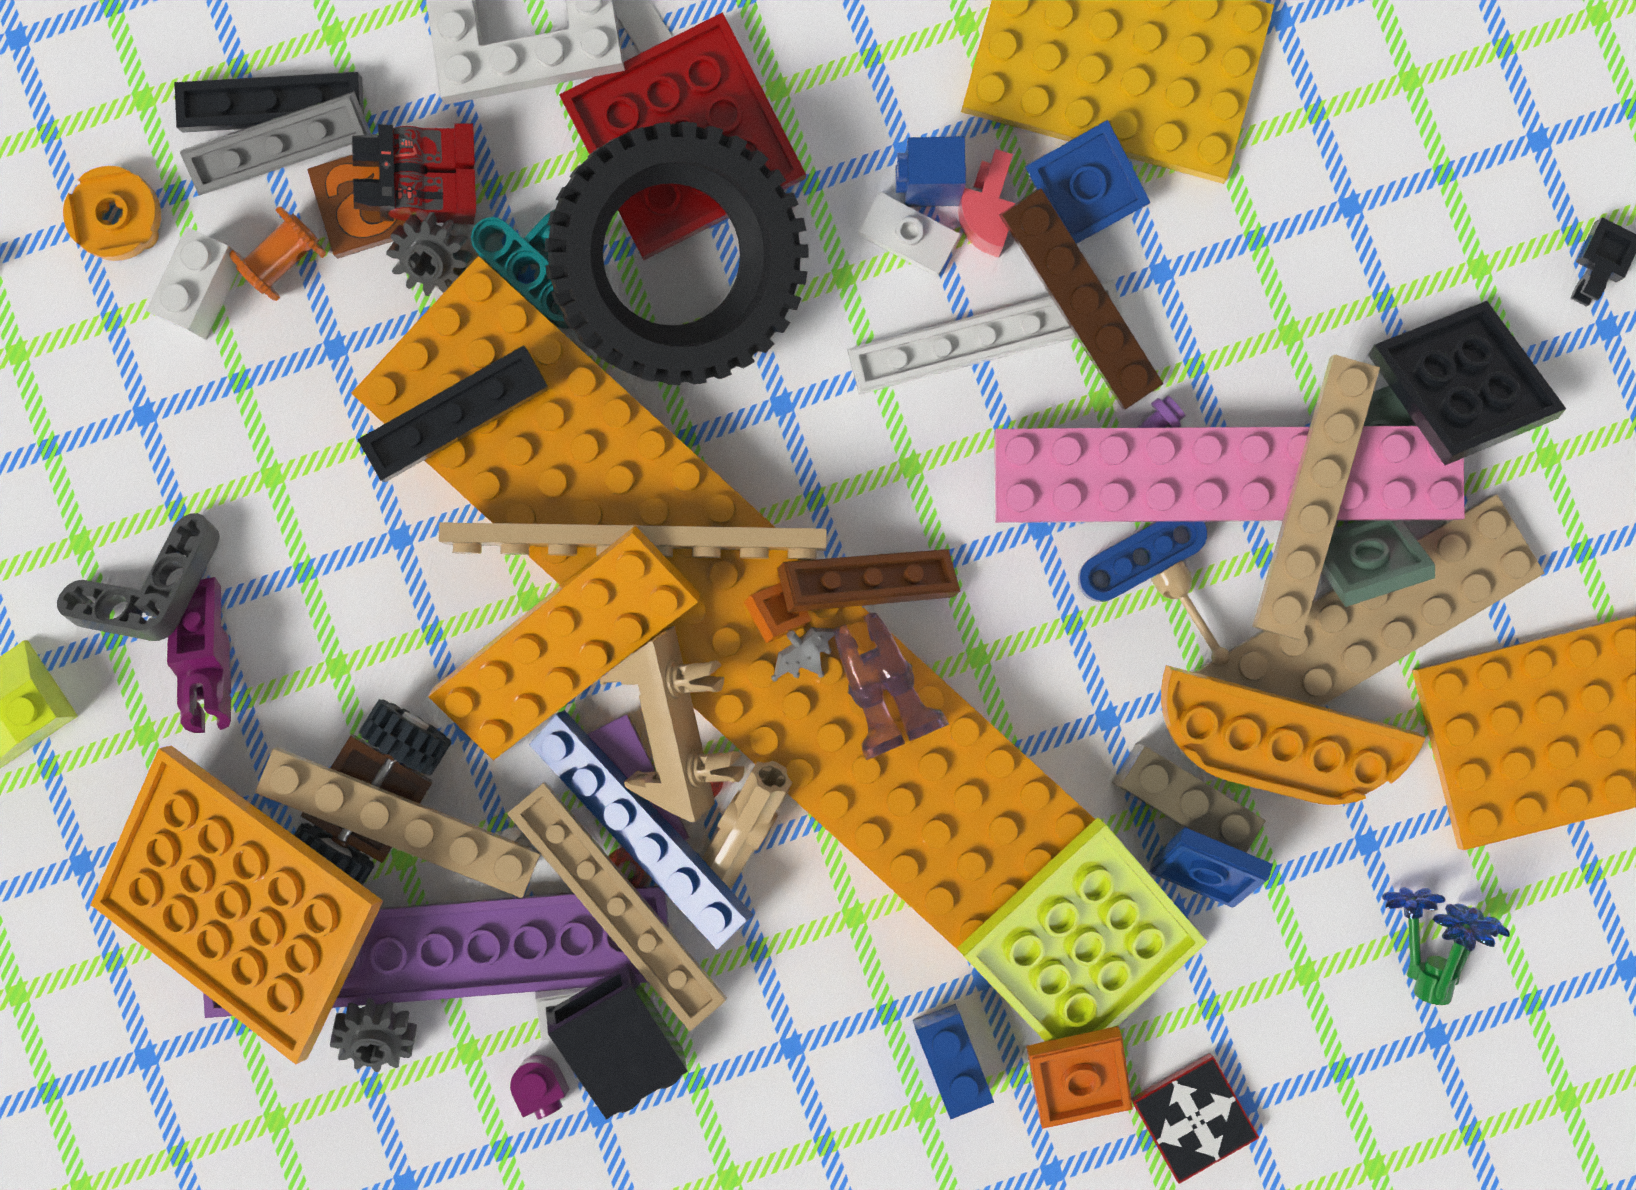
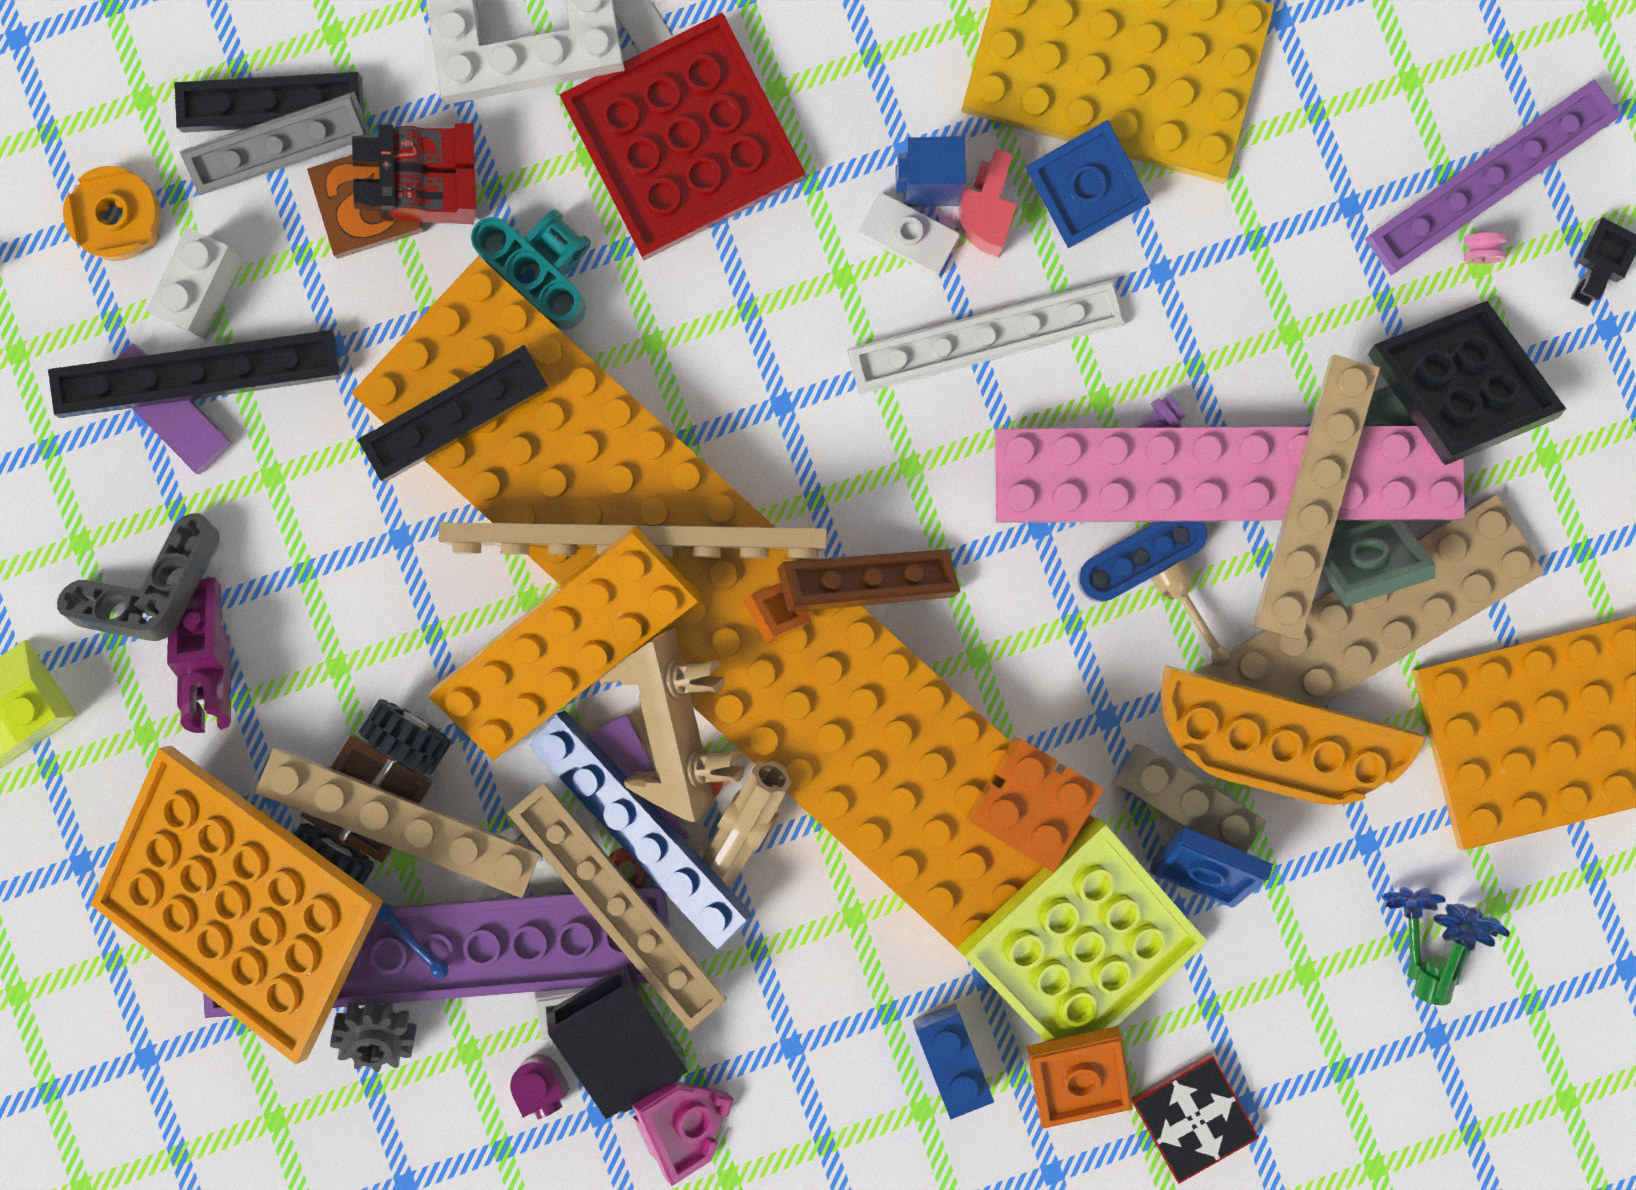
orange hose [229,207,326,301] -> none
dark grey gear [386,212,473,296] -> none
black tyre [545,122,809,385] -> none
light grey piece [771,627,841,682] -> none
piece [834,612,949,760] -> none
reddish brown plate [999,188,1164,410] -> none
none -> black plate [48,330,341,418]
none -> medium lavender tile [115,343,233,475]
none -> blue hinge [376,903,449,979]
none -> dark pink plate [632,1080,734,1186]
none -> orange piece [966,736,1104,873]
none -> medium lavender plate [1365,79,1621,276]
none -> bright pink bush [1464,232,1507,264]

